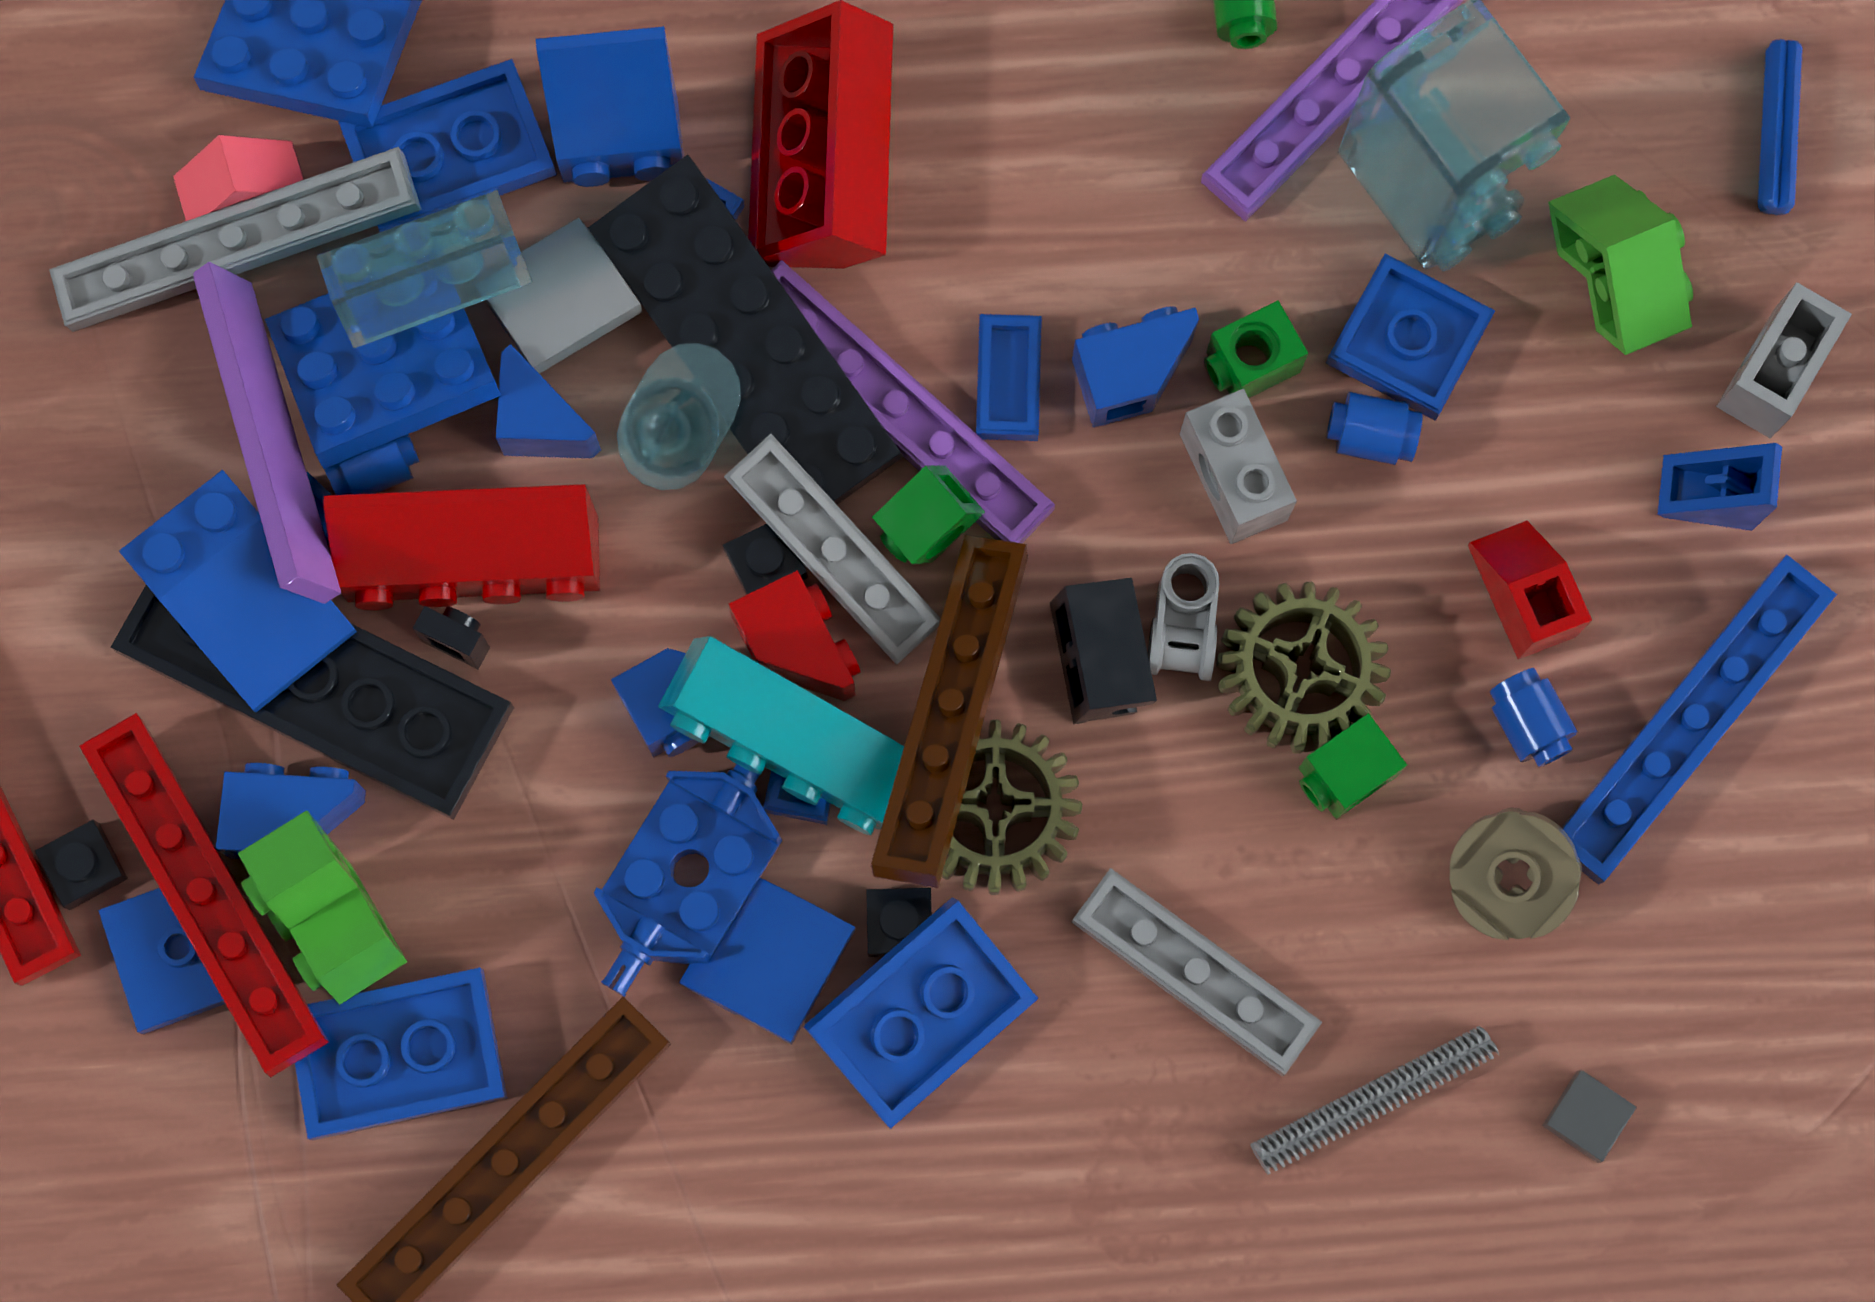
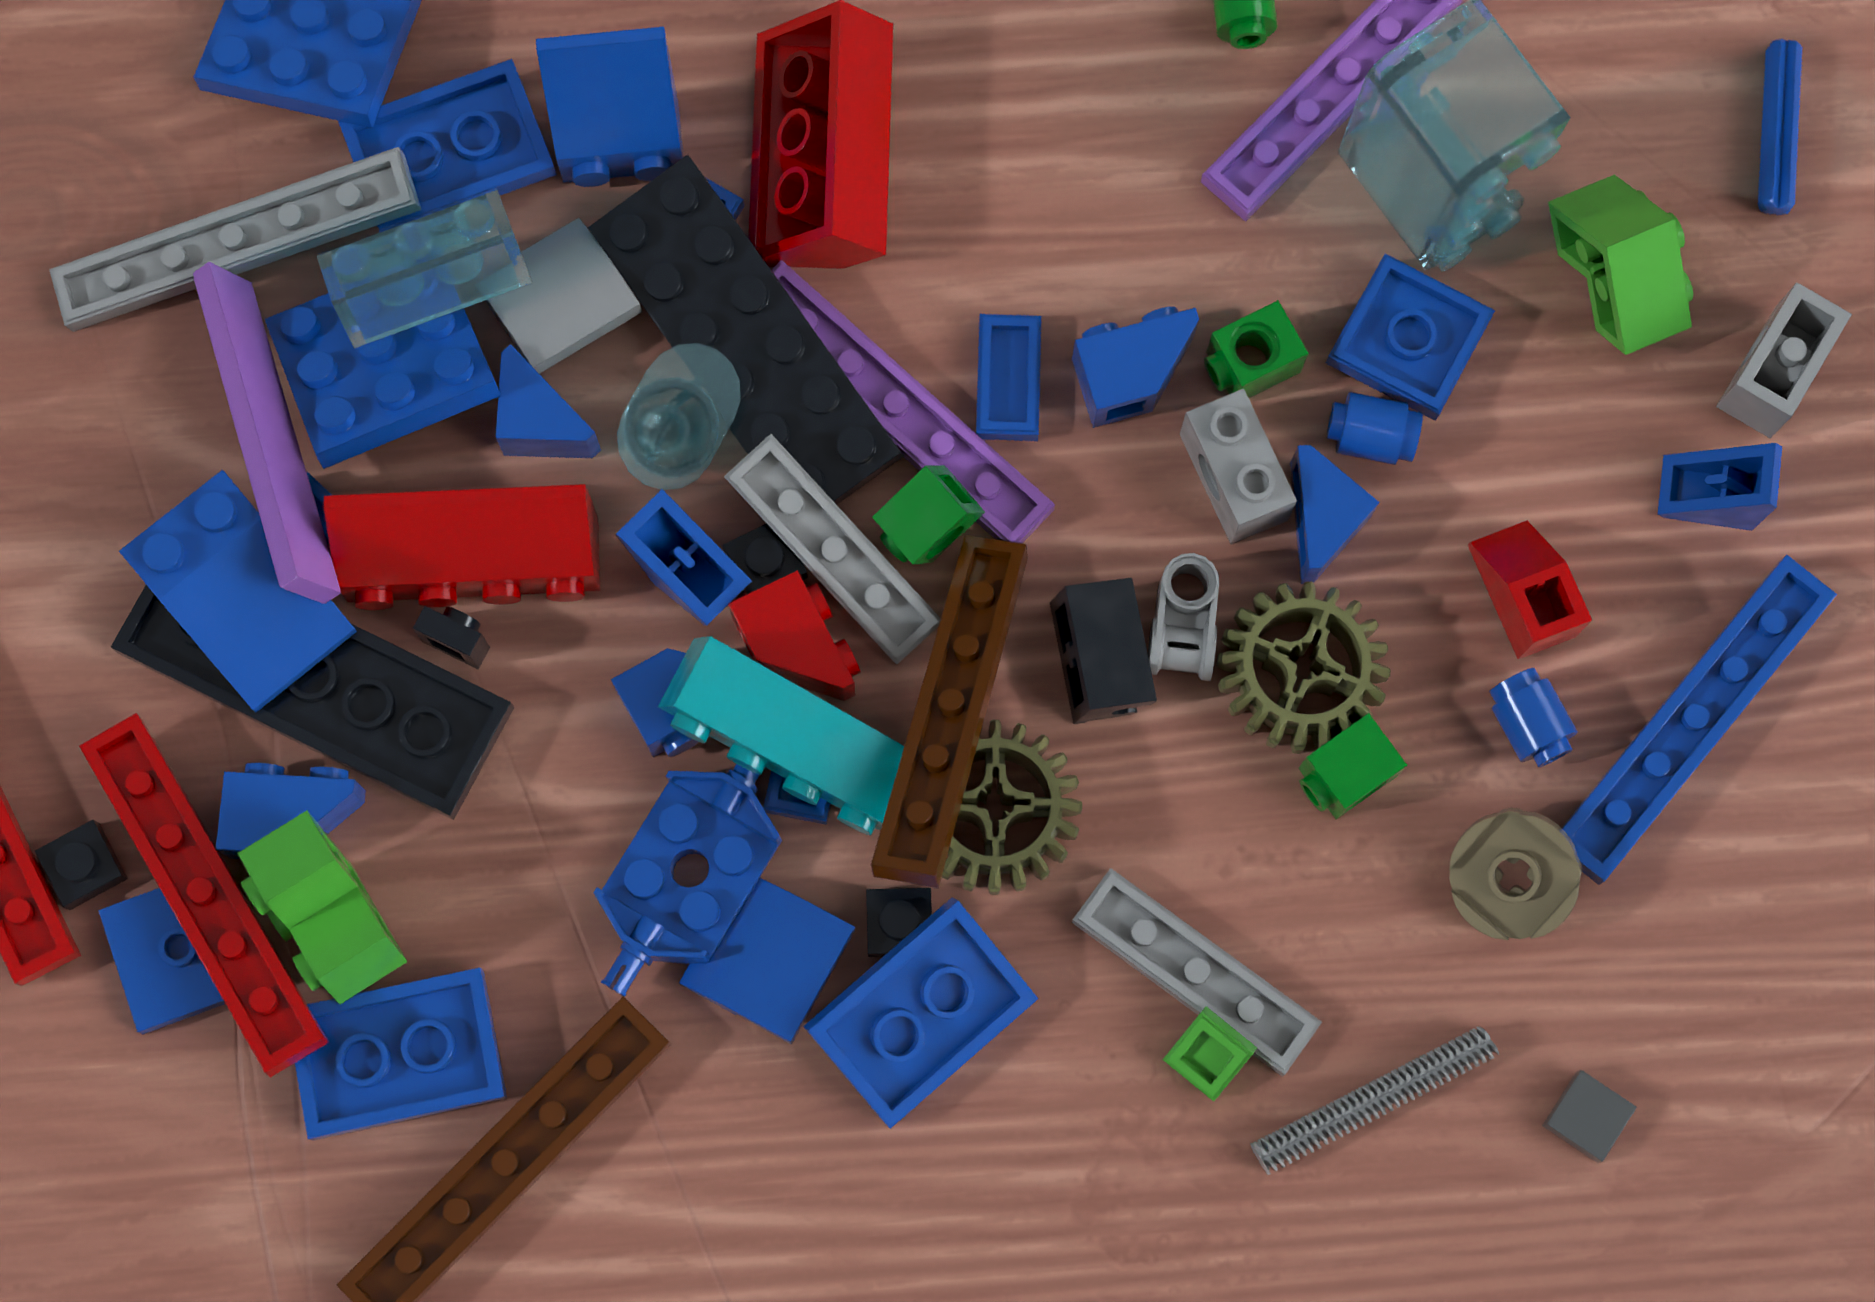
coral slope [173,135,304,221] -> none
blue brick [324,434,420,495] -> none
none -> blue slope [615,489,752,626]
none -> bright green tile [1163,1006,1257,1102]
none -> blue slope [1290,445,1380,584]

